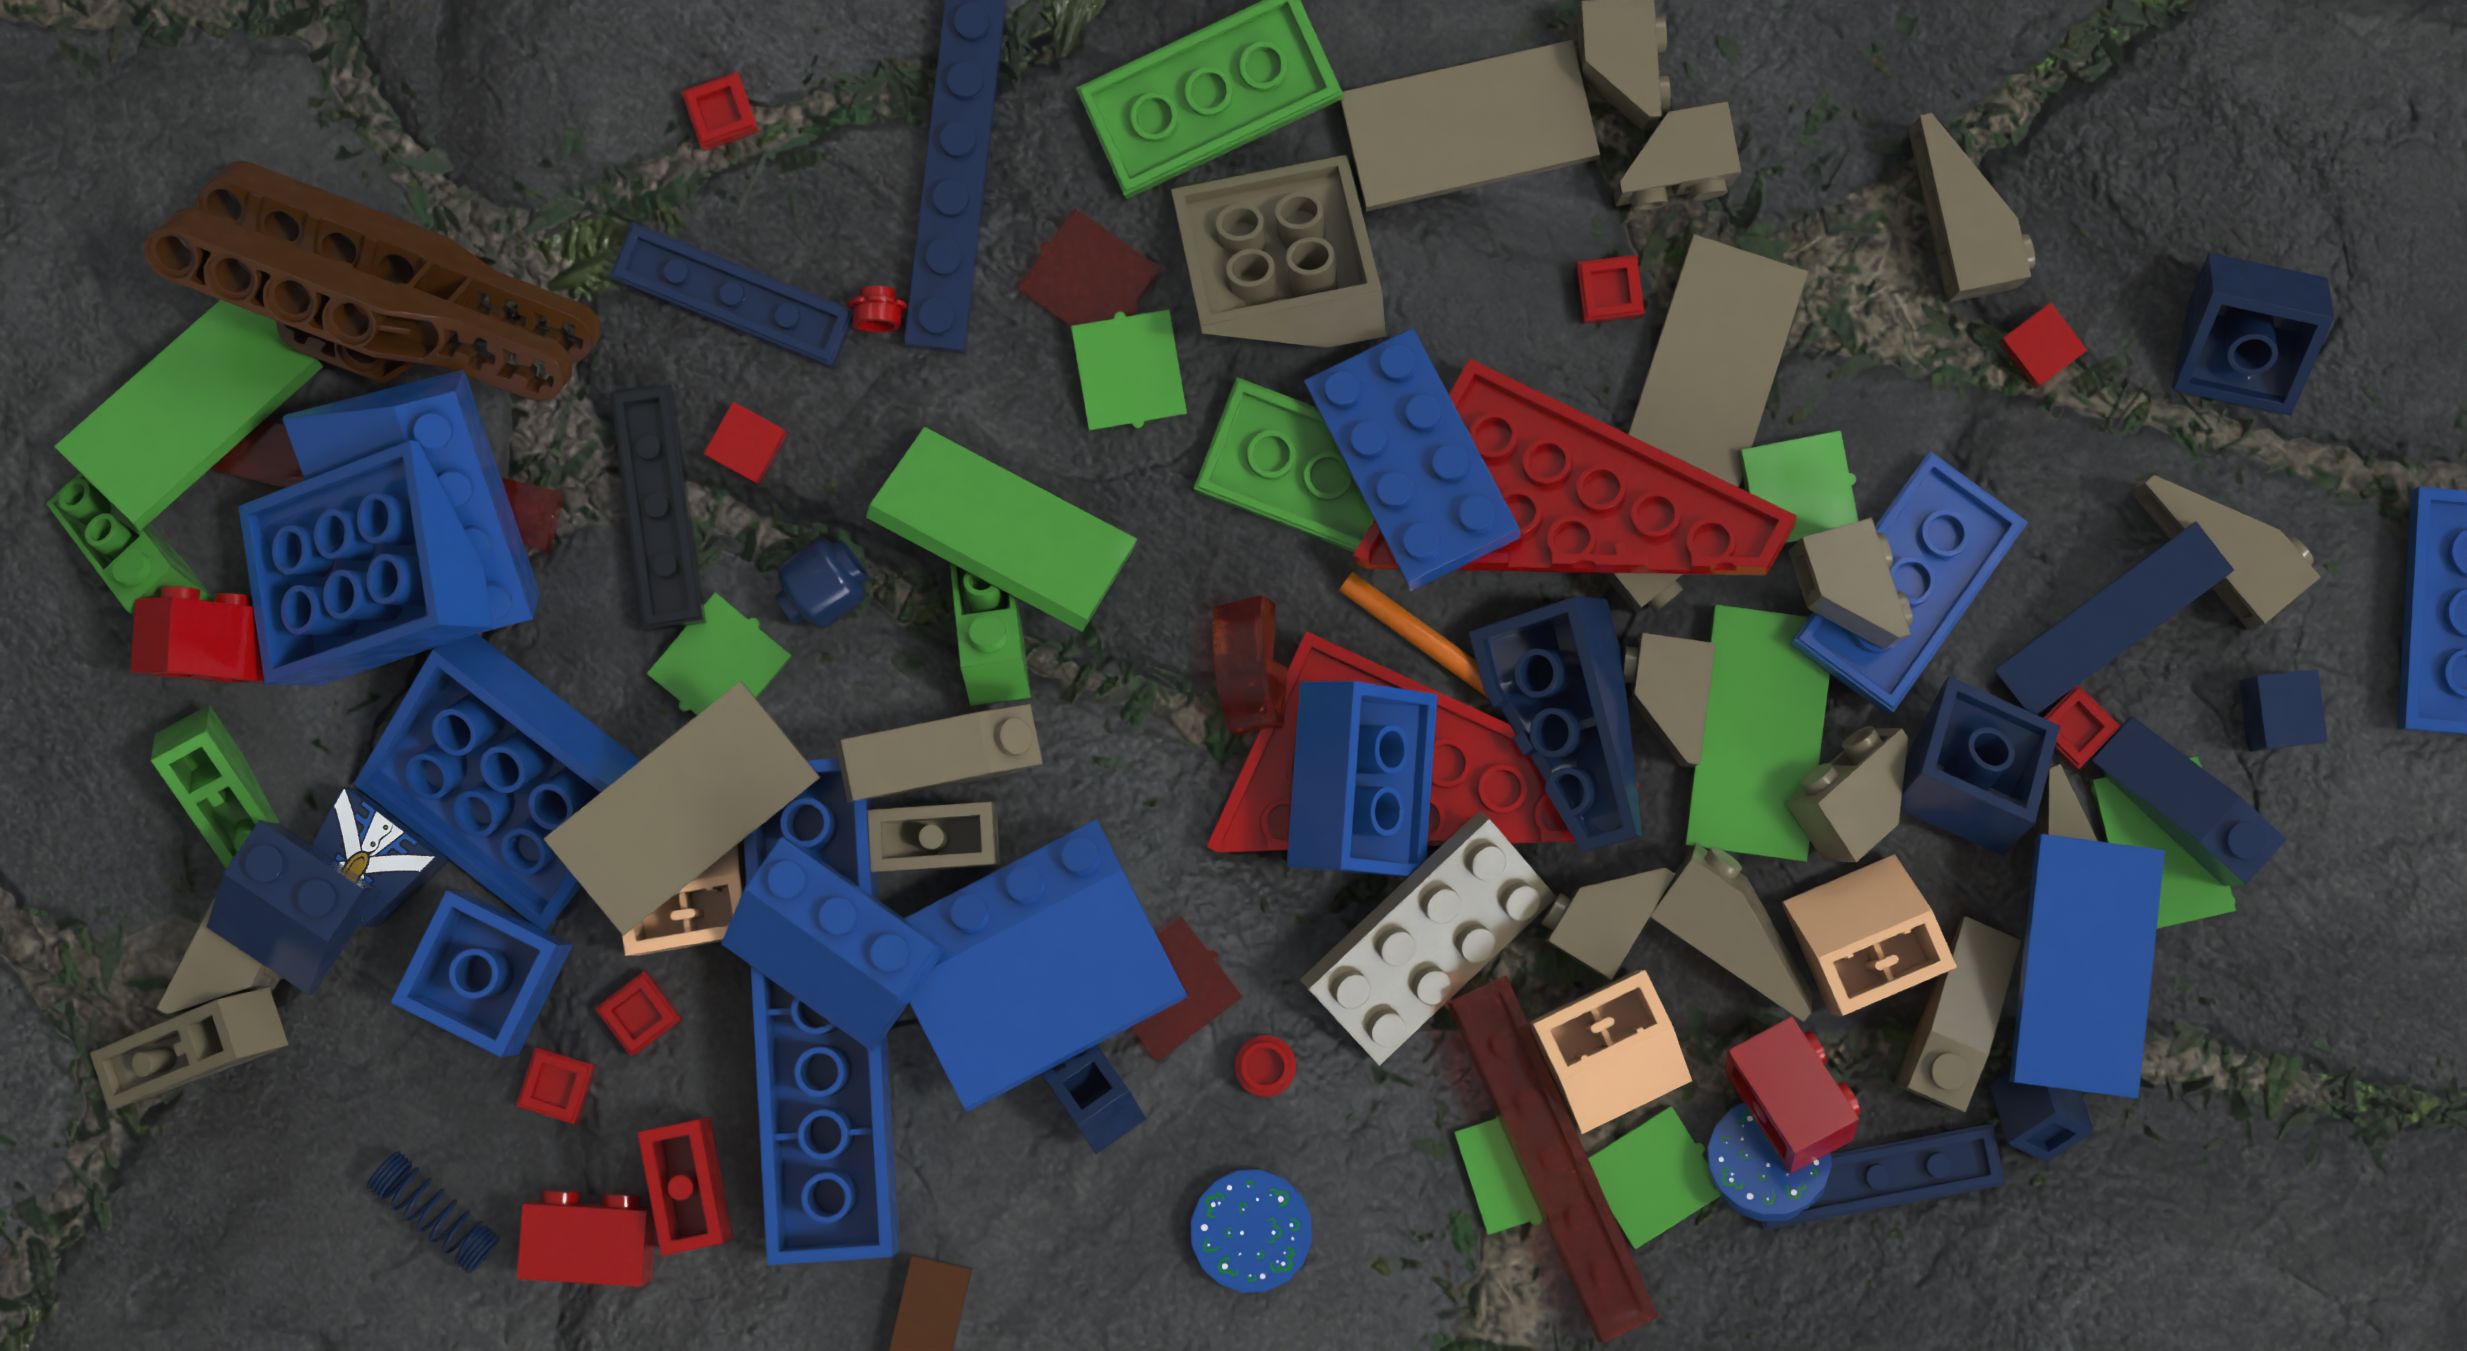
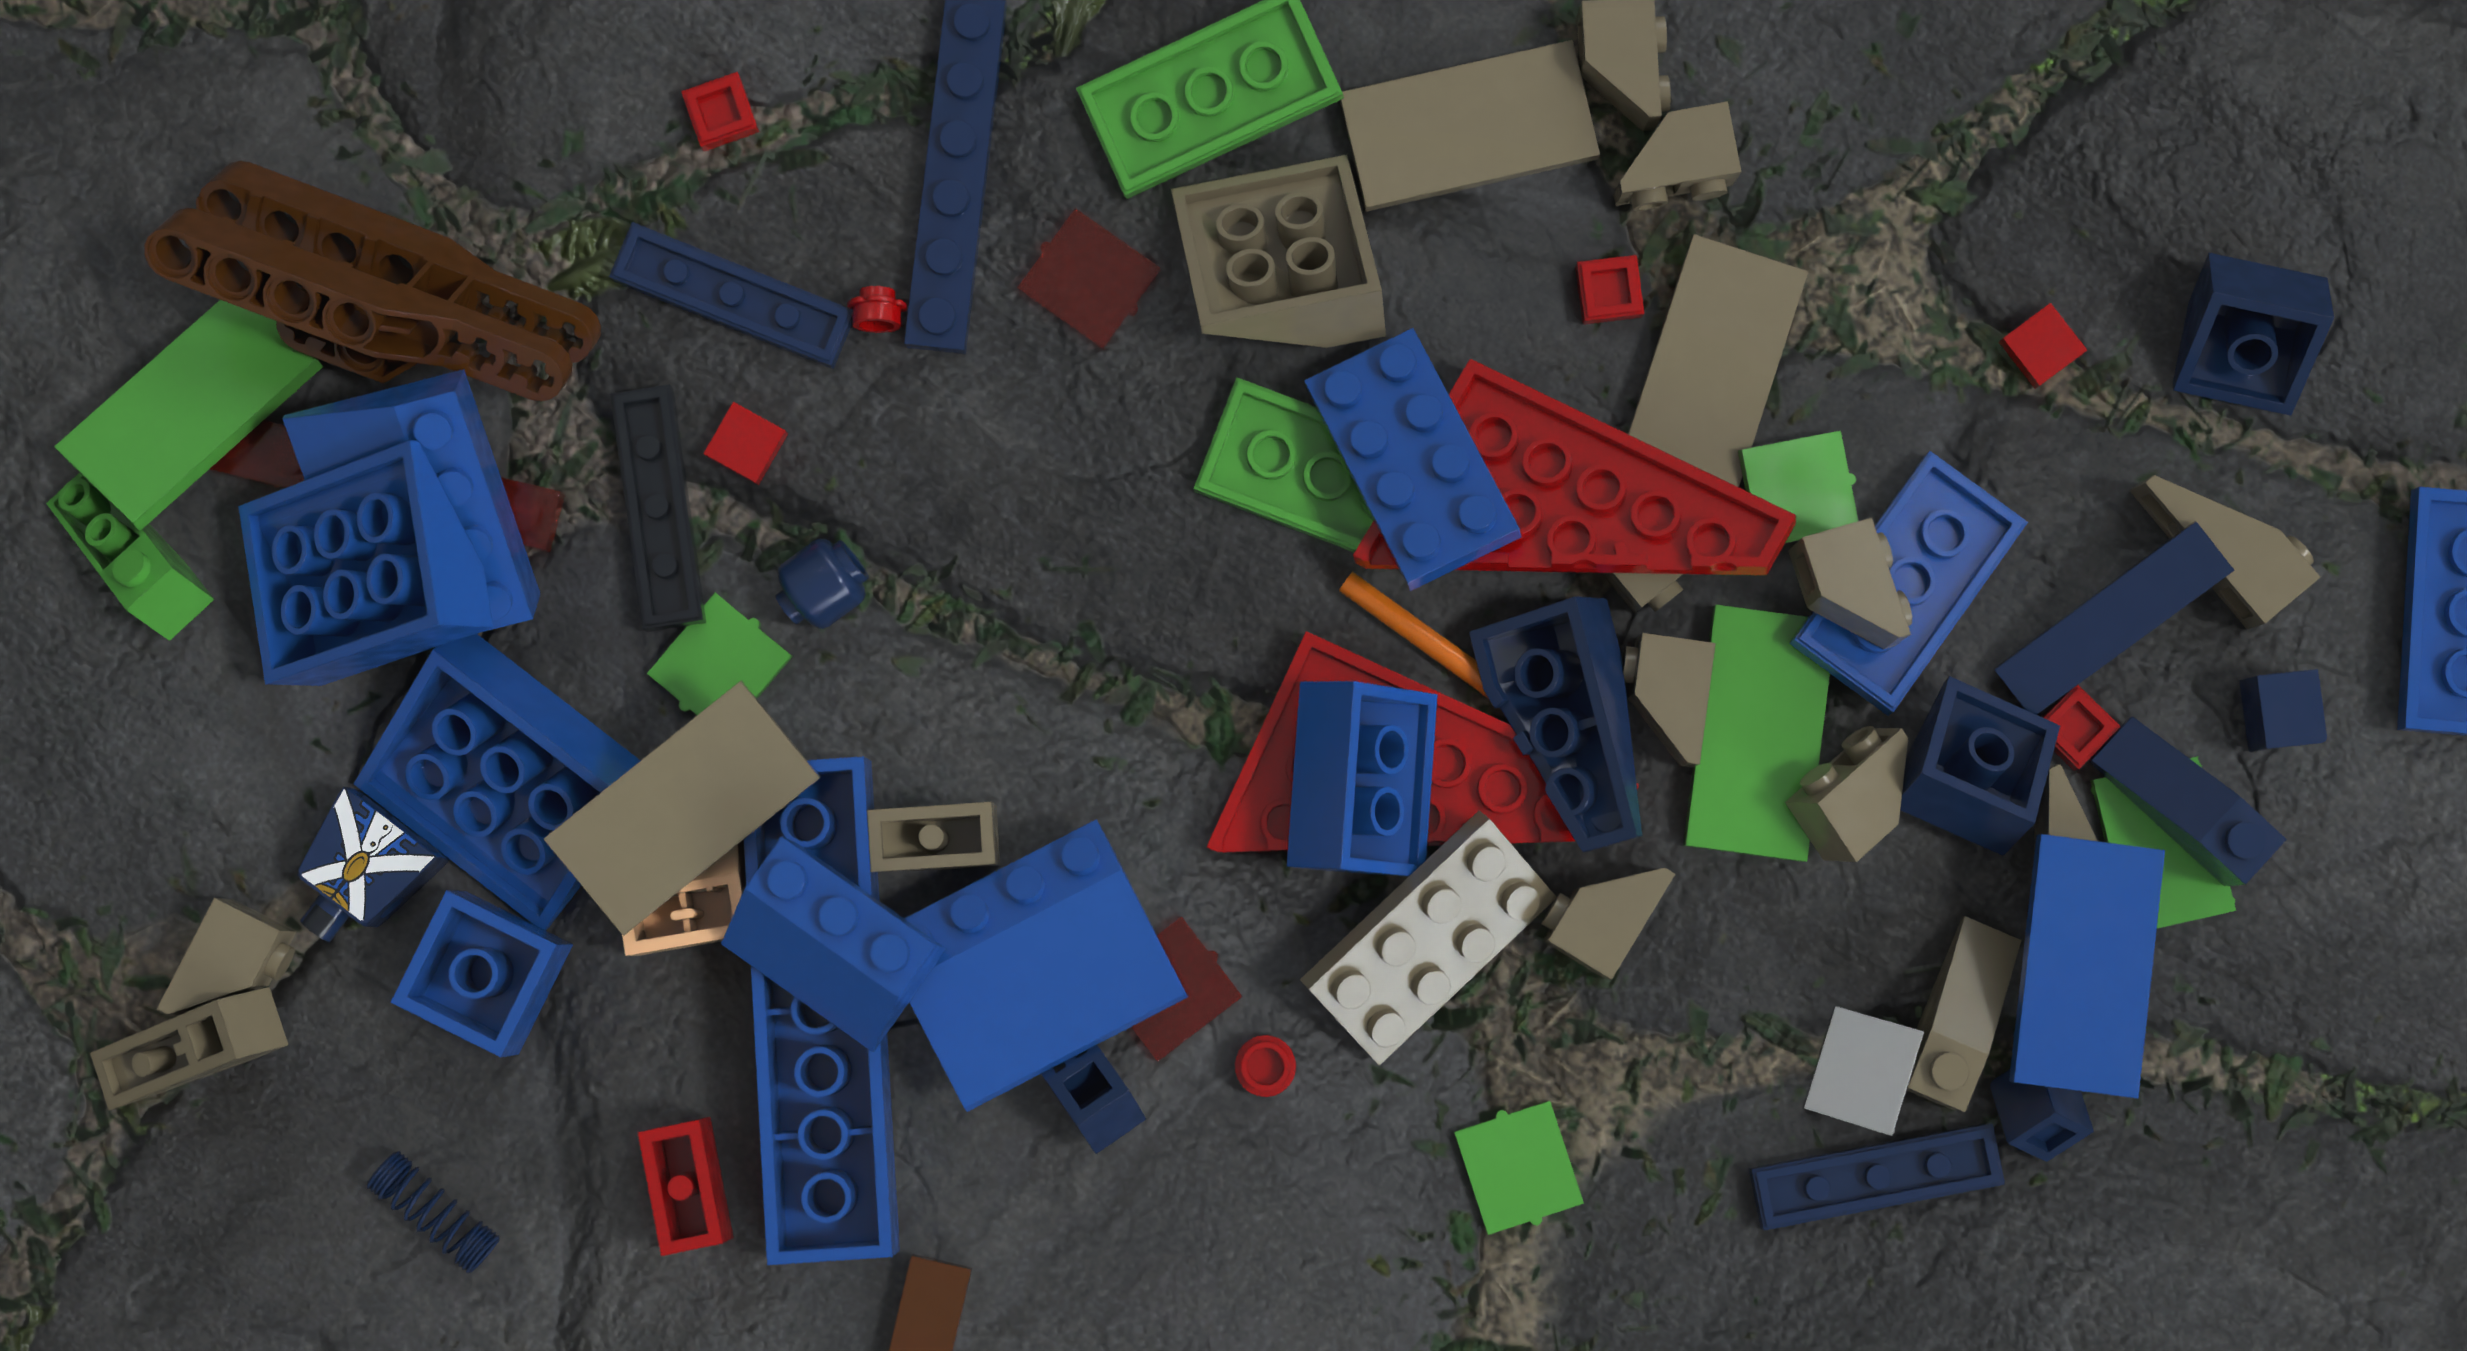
red brick [130,587,265,684] -> none
bright green slope [151,705,280,869] -> none
dark blue slope [207,820,382,995] -> none
red tile [516,1047,597,1124] -> none
red brick [517,1189,656,1286] -> none
red tile [595,971,684,1057] -> none
dark tan slope [835,704,1043,803] -> none
bright green tile [866,427,1137,632] -> none
bright green slope [950,562,1031,706] -> none
bright green piece [1071,309,1187,431] -> none
blue tile [1191,1169,1312,1293] -> none
clear red slope [1212,595,1287,735] -> none
clear red plate [1446,975,1658,1343] -> none
light nougat slope [1527,970,1692,1134] -> none
bright green piece [1580,1106,1721,1250] -> none
dark tan slope [1650,843,1813,1022] -> none
blue tile [1707,1103,1832,1222] -> none
red brick [1725,1016,1860,1174] -> none
light nougat slope [1781,854,1957,1016] -> none
dark tan slope [1908,113,2035,303] -> none
none -> white sticker [1804,1006,1924,1136]

